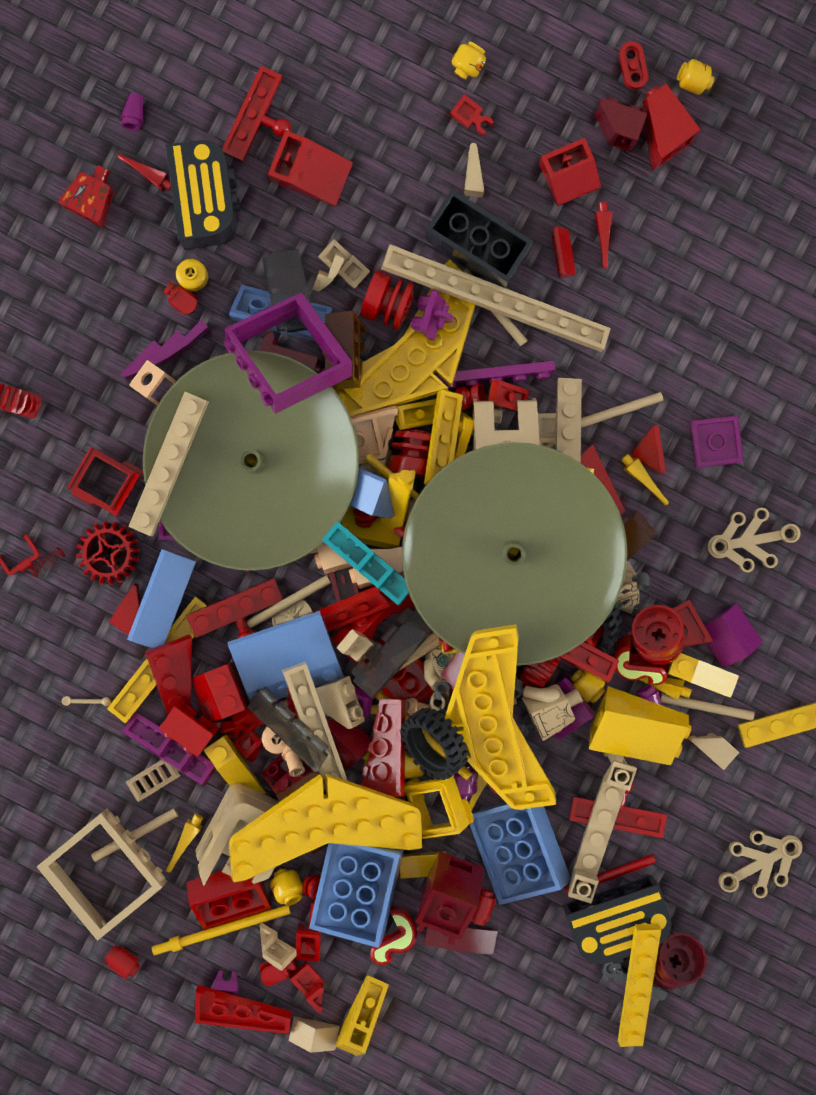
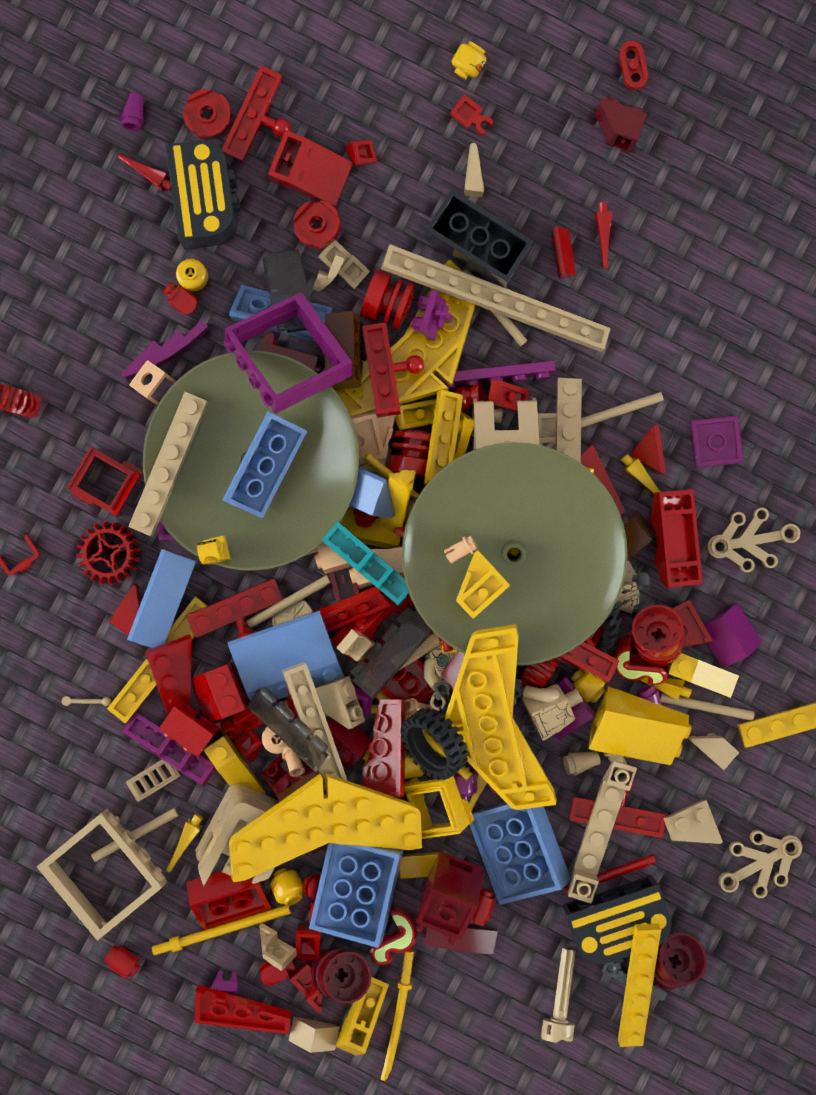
red piece [29,547,65,577] -> none
red torso [58,165,114,228] -> none
red slope [539,138,601,207] -> none
red slope [641,84,701,170] -> none
yellow head [677,59,714,95] -> none
none -> red plate [183,89,231,139]
none -> yellow leg [197,536,231,564]
none -> medium blue slope [222,411,307,519]
none -> red plate [294,200,342,250]
none -> dark red wheel [312,948,372,1004]
none -> red slope [345,140,377,165]
none -> red plate [362,322,424,418]
none -> yellow sword [381,949,414,1082]
none -> light nougat pin [444,536,478,564]
none -> yellow wing [456,549,510,619]
none -> tan piece [541,948,576,1043]
none -> tan cone [563,751,600,776]
none -> red slope [650,490,703,588]
none -> tan wing [663,800,723,844]

